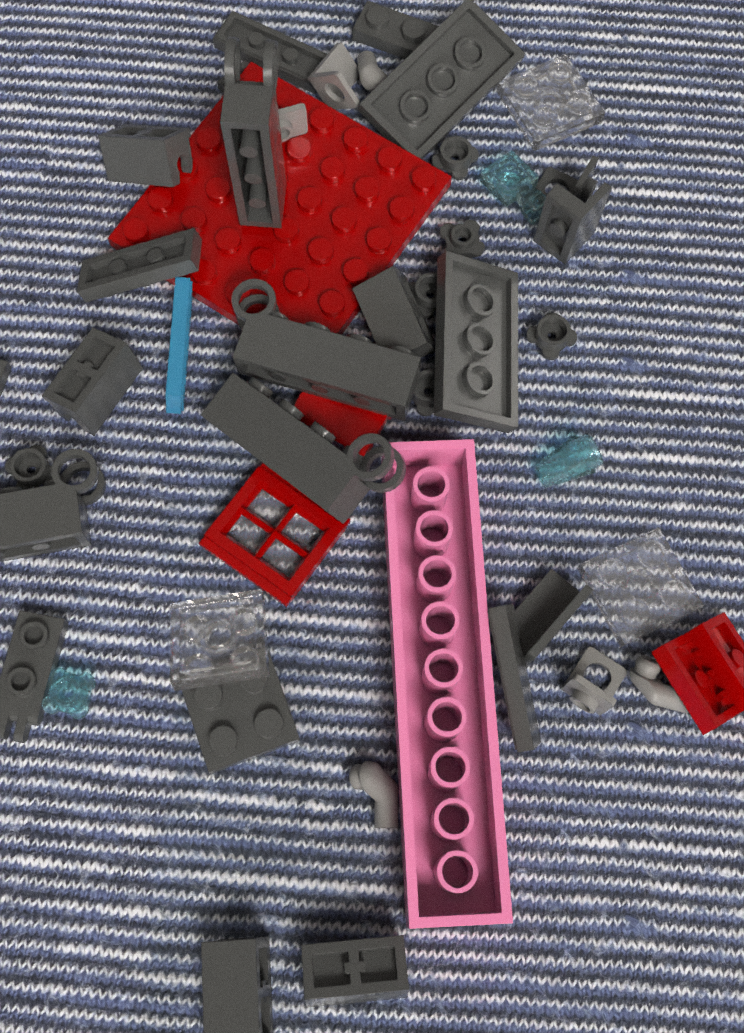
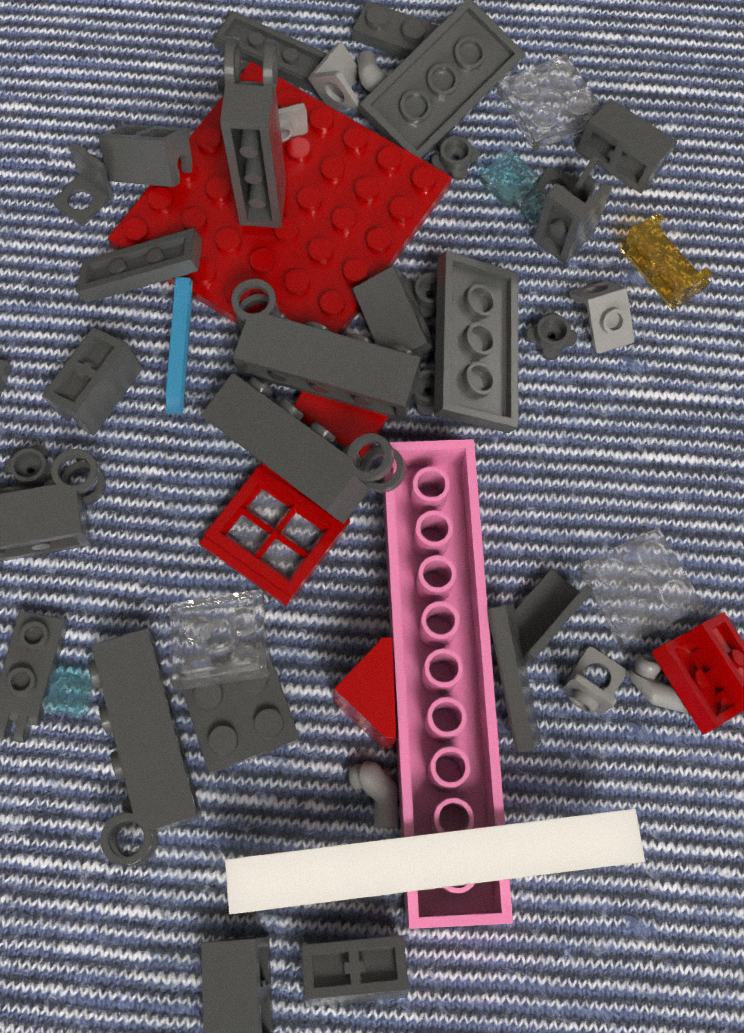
dark grey plate [440,220,485,258] -> none
clear light blue cone [533,433,603,489] -> none
none -> dark grey bracket [53,142,114,226]
none -> dark grey hinge [88,628,202,866]
none -> white tile [225,809,645,914]
none -> red slope [334,637,396,750]
none -> light grey bracket [569,281,634,353]
none -> dark grey hinge [576,99,678,194]
none -> clear yellow hinge [621,213,713,311]

